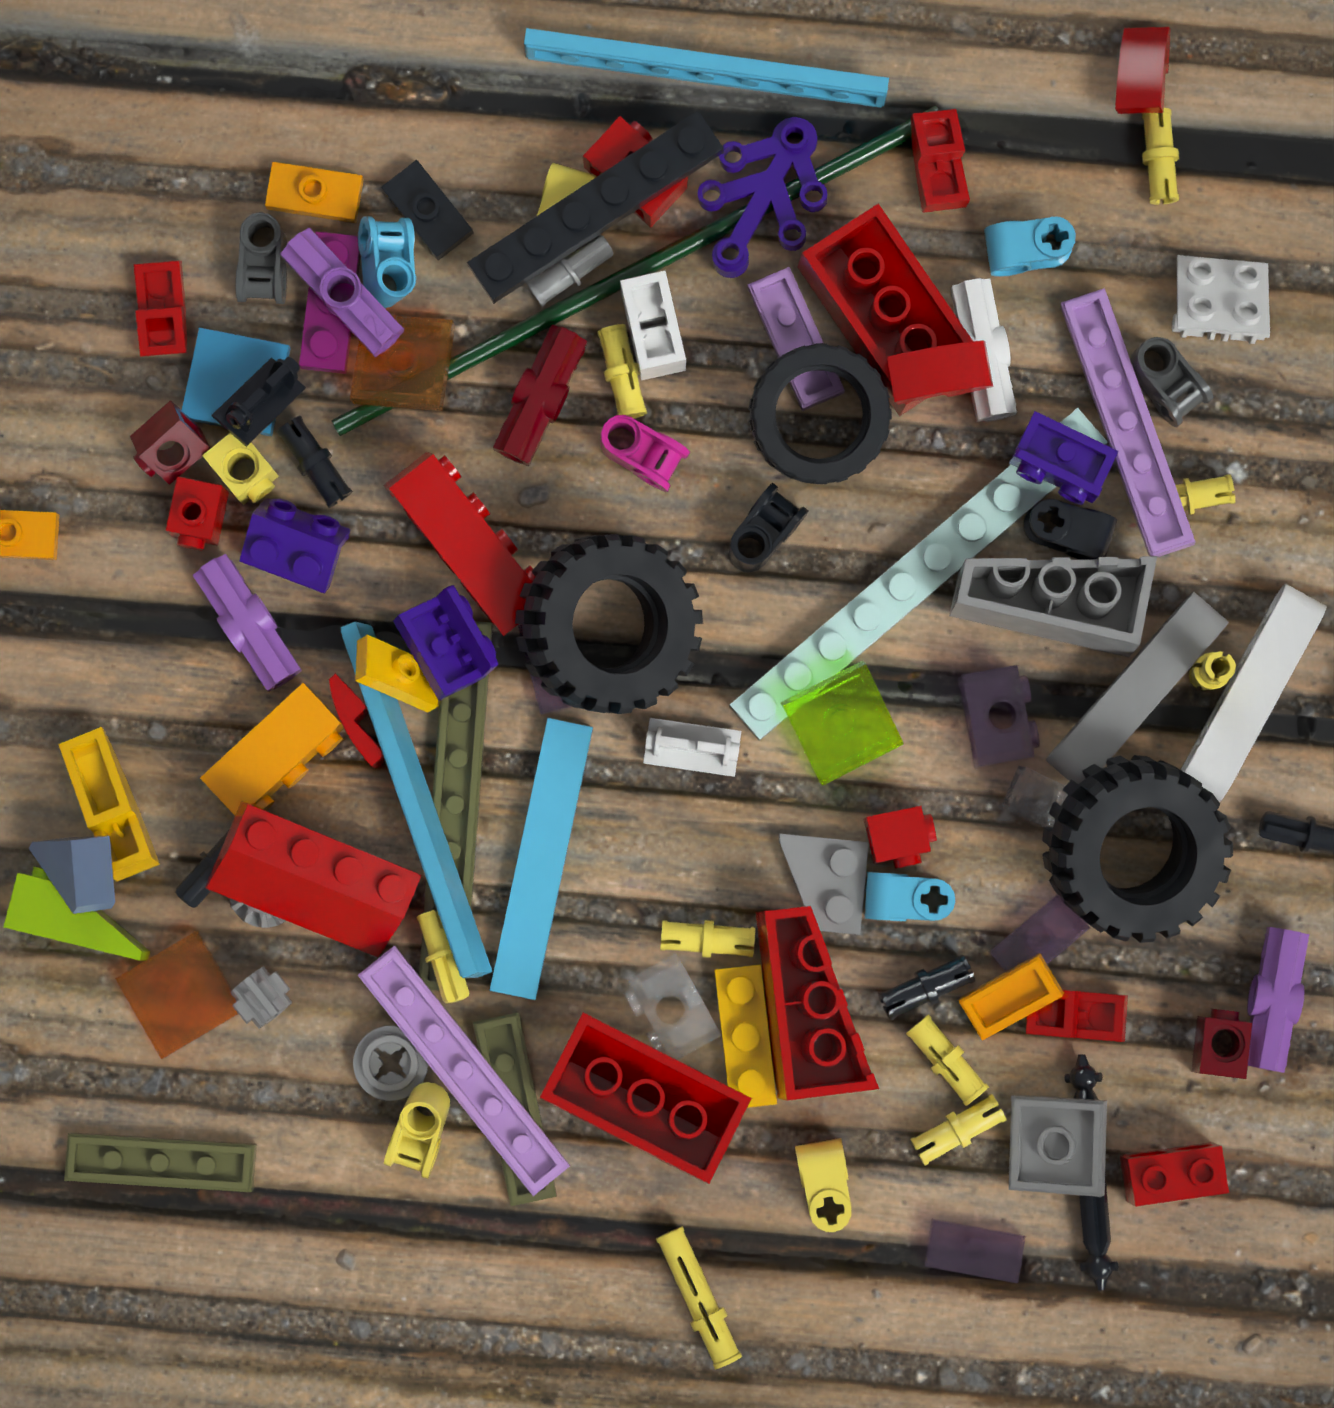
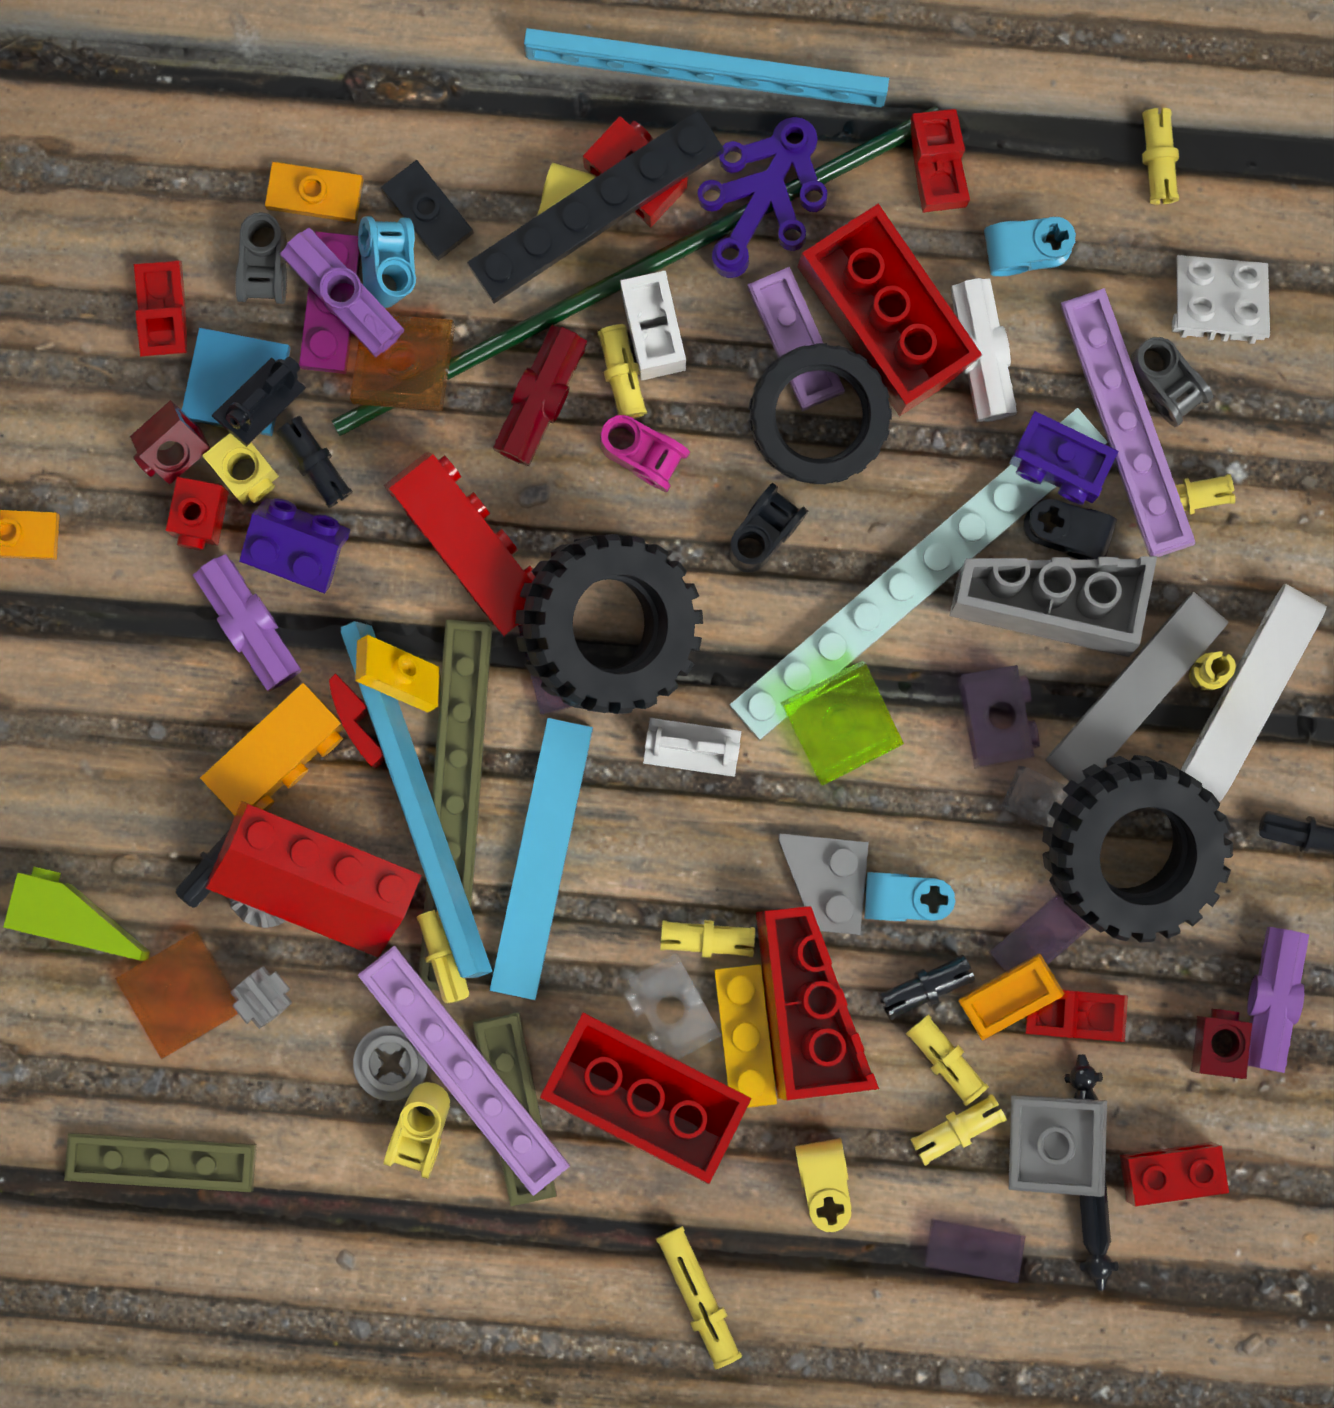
sand blue slope [29,836,115,914] -> none
yellow slope [58,727,160,882] -> none
dark purple bracket [393,585,498,701] -> none
light grey axle [526,234,613,307] -> none
red brick [863,806,937,869] -> none
red slope [887,340,993,405] -> none
red slope [1115,27,1171,114] -> none

